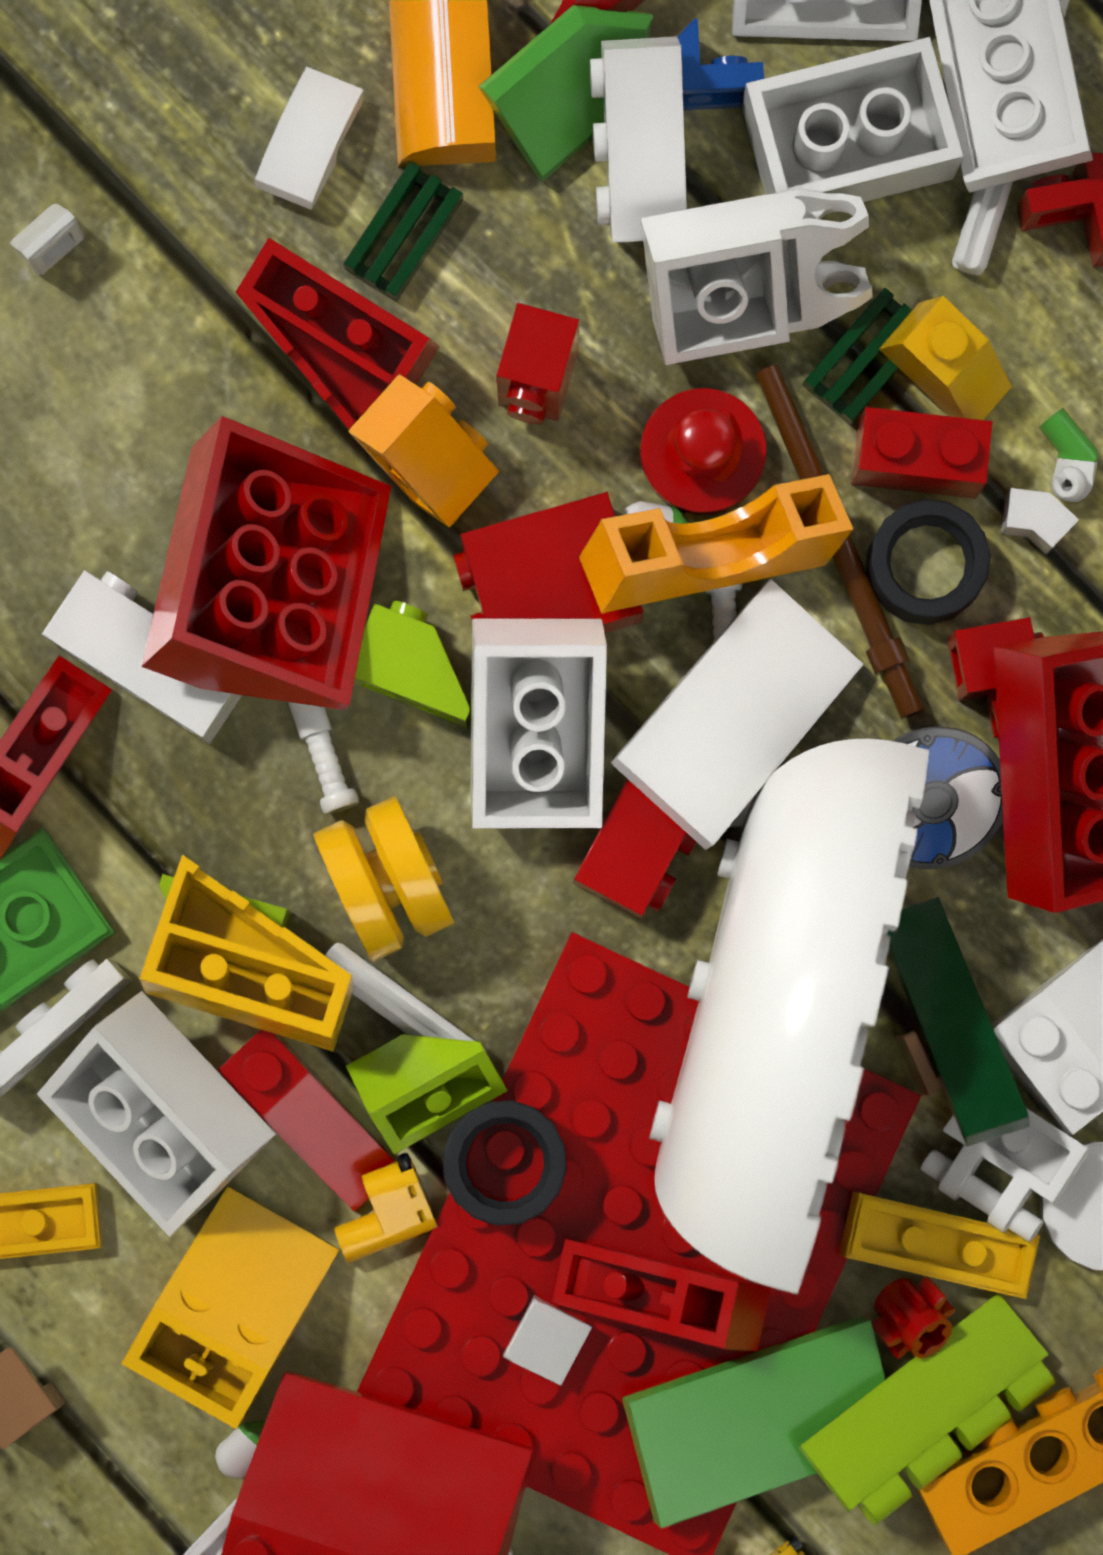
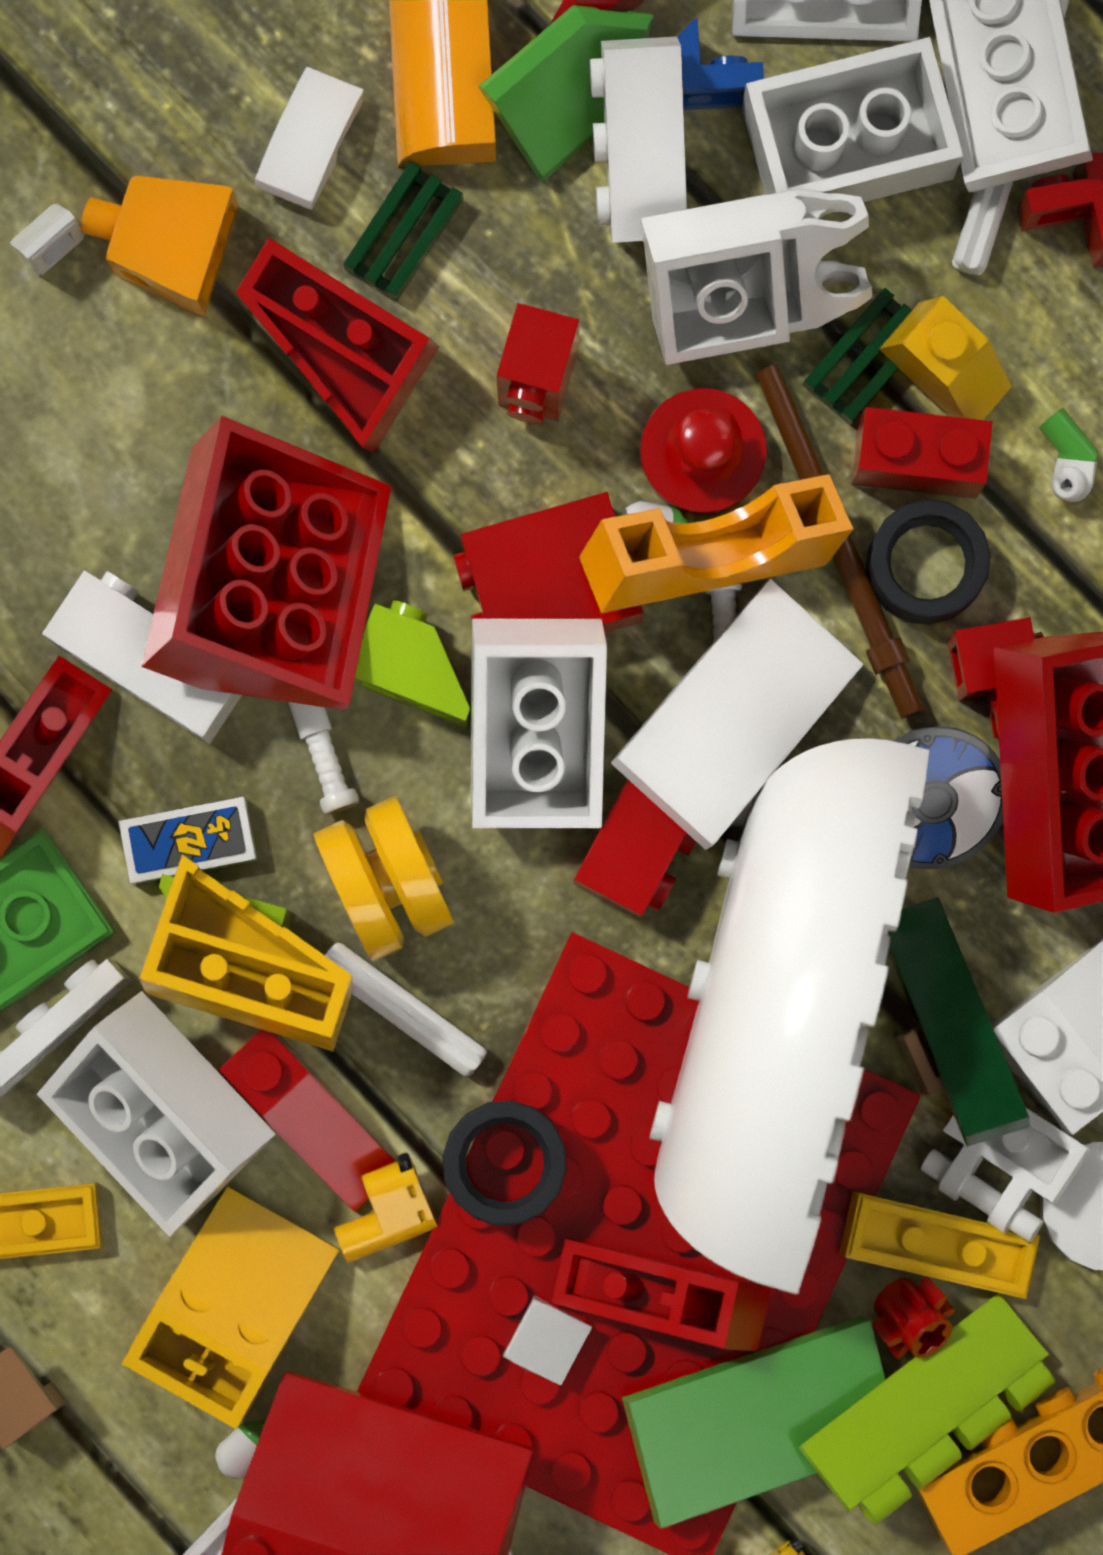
lime slope [346,1034,508,1154] -> none
light orange brick [348,375,500,528] -> none
white piece [1001,488,1079,555] -> none
none -> light orange torso [81,176,239,317]
none -> tile [119,797,258,885]

